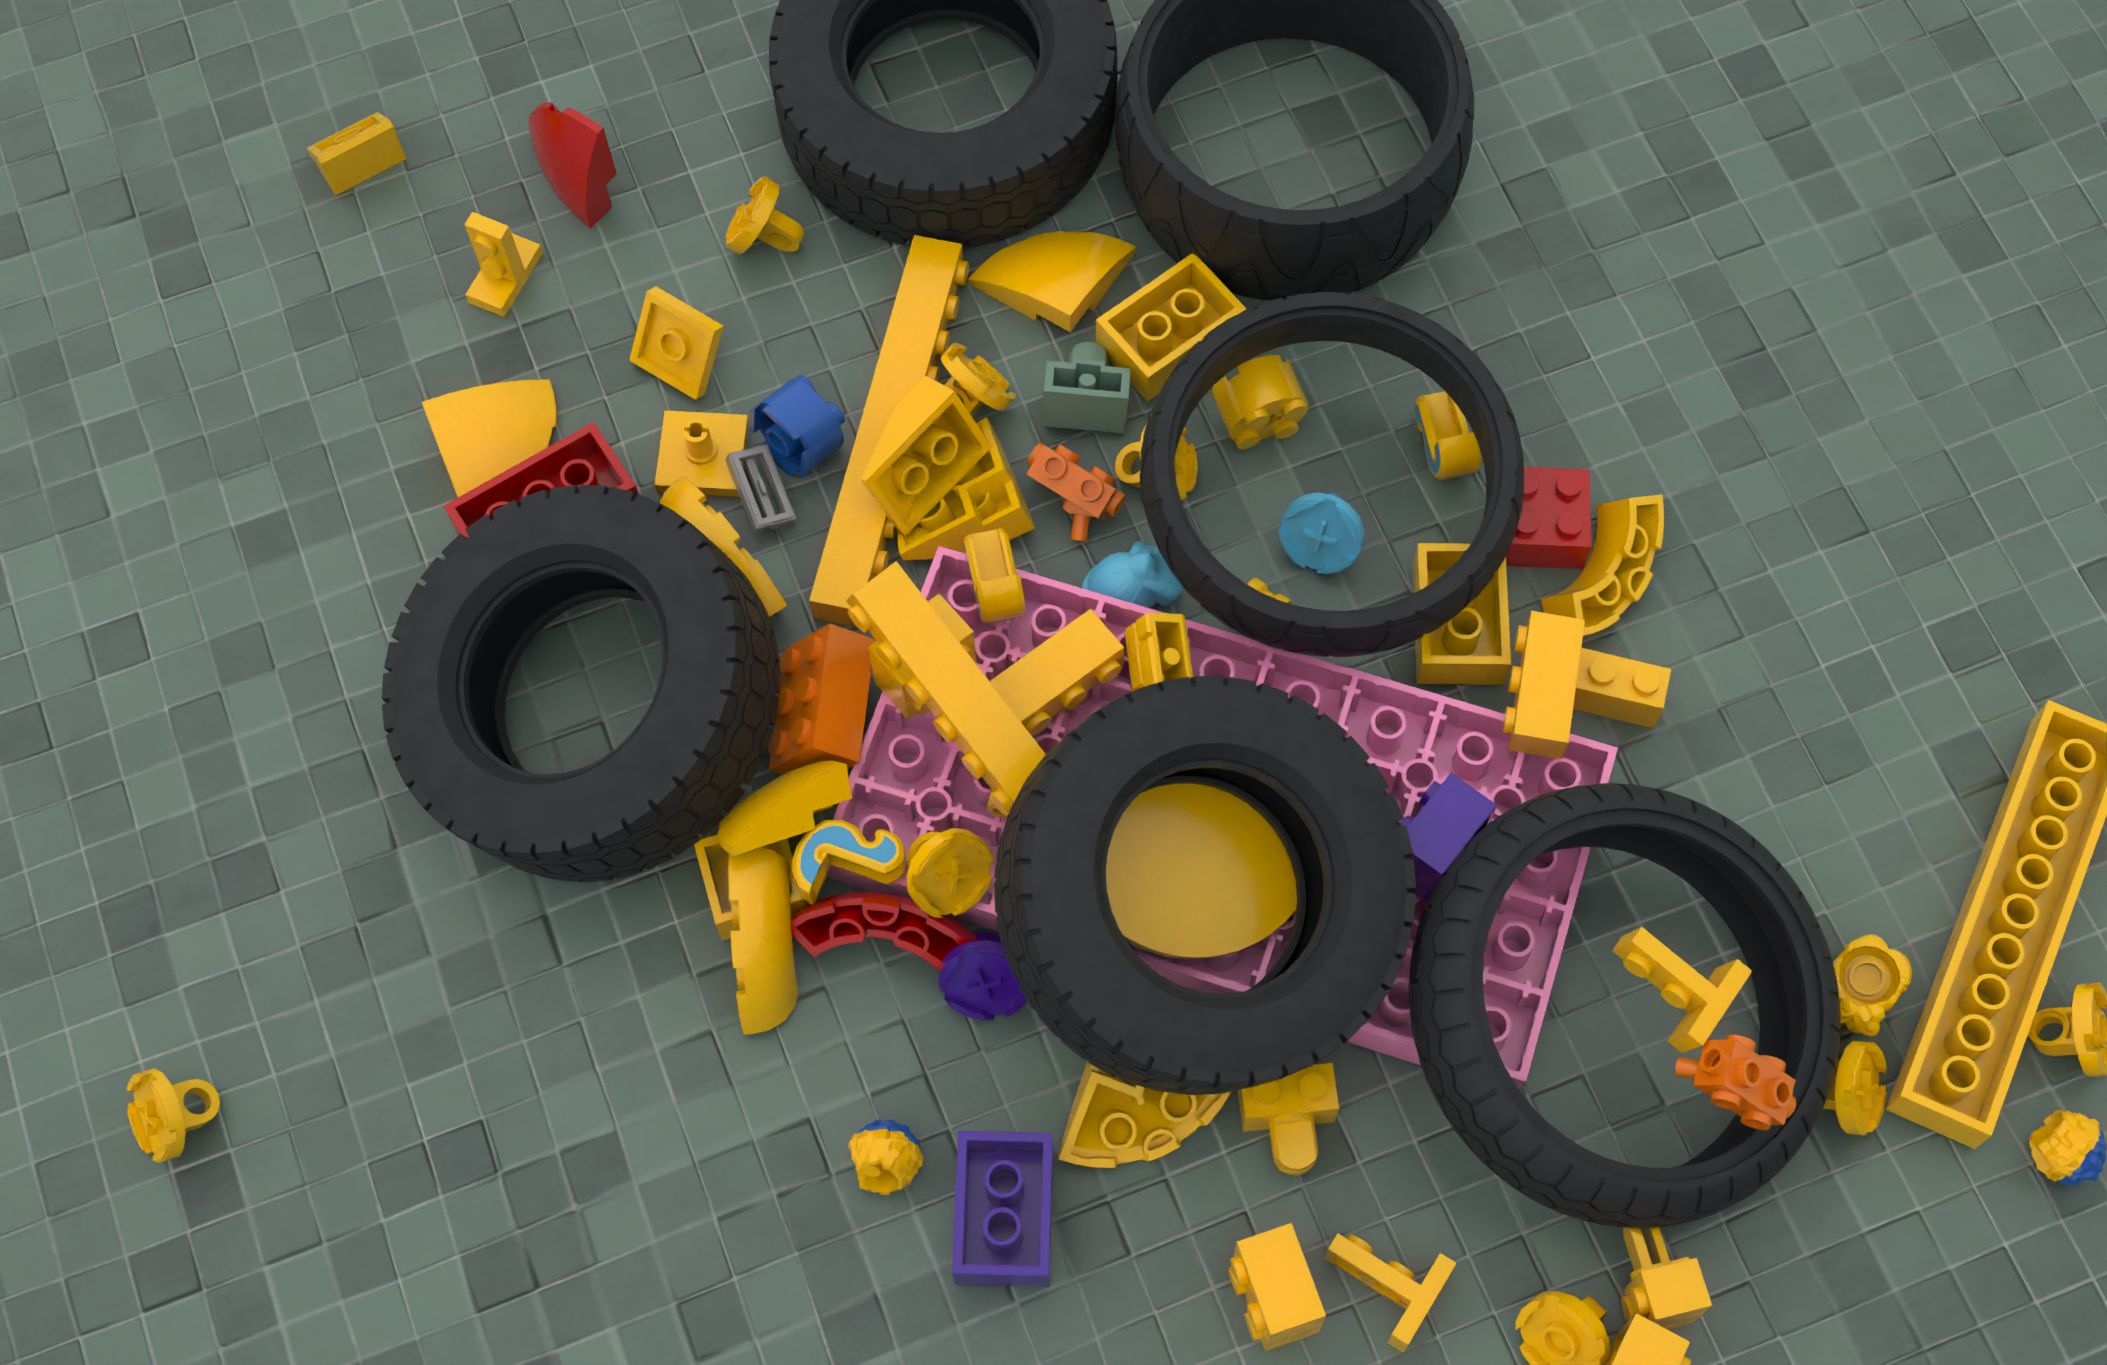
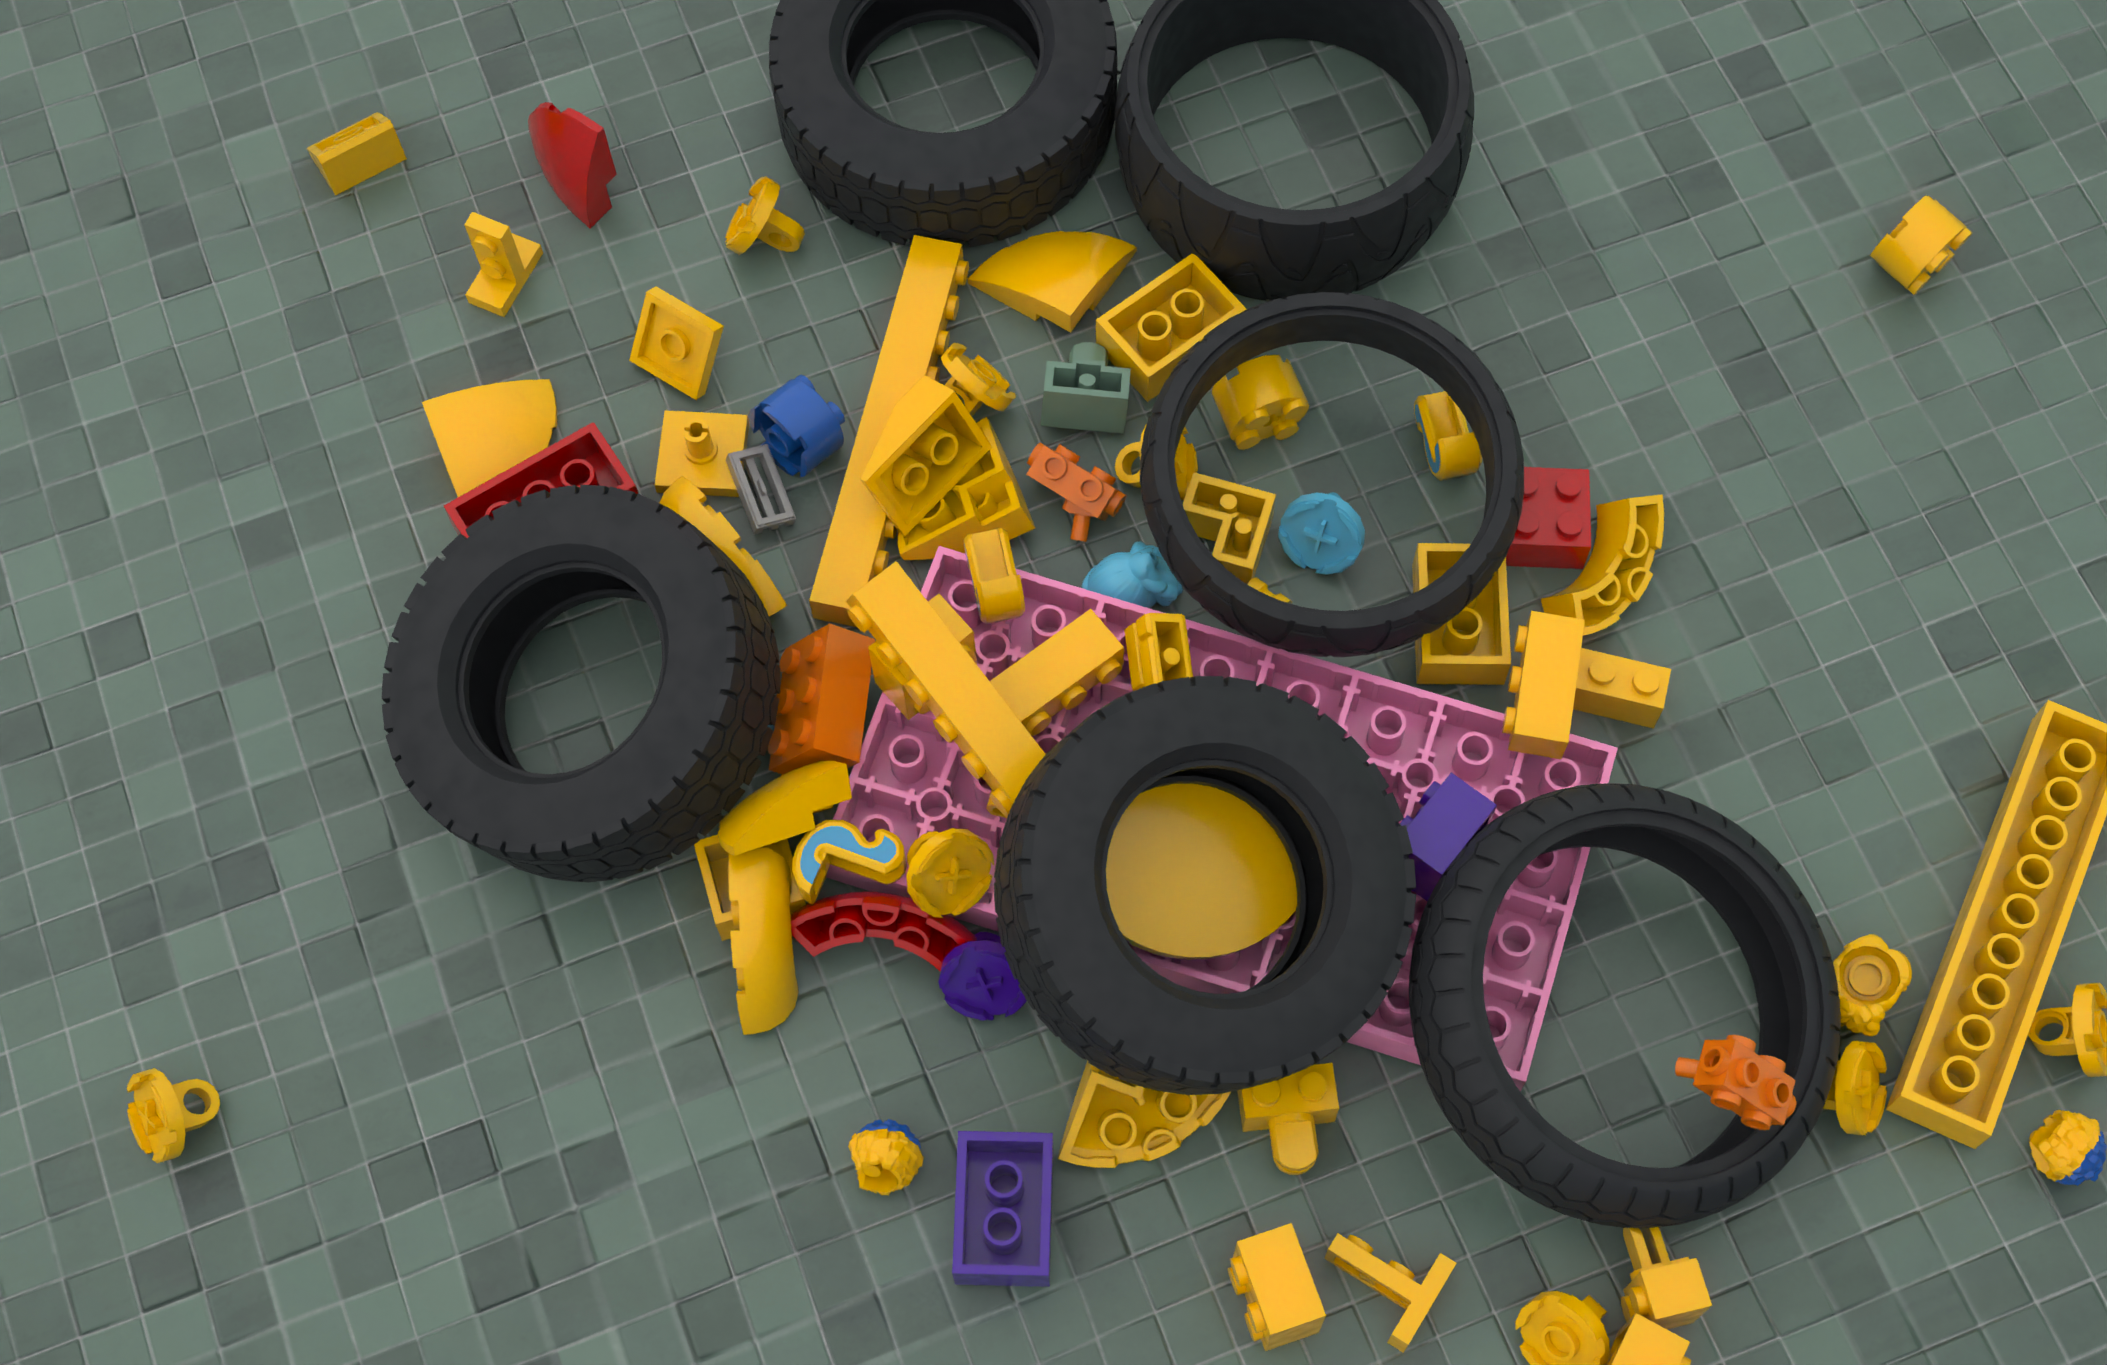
yellow bracket [1612,927,1752,1053] -> none
none -> yellow brick [1182,472,1276,584]
none -> yellow brick [1870,195,1972,295]

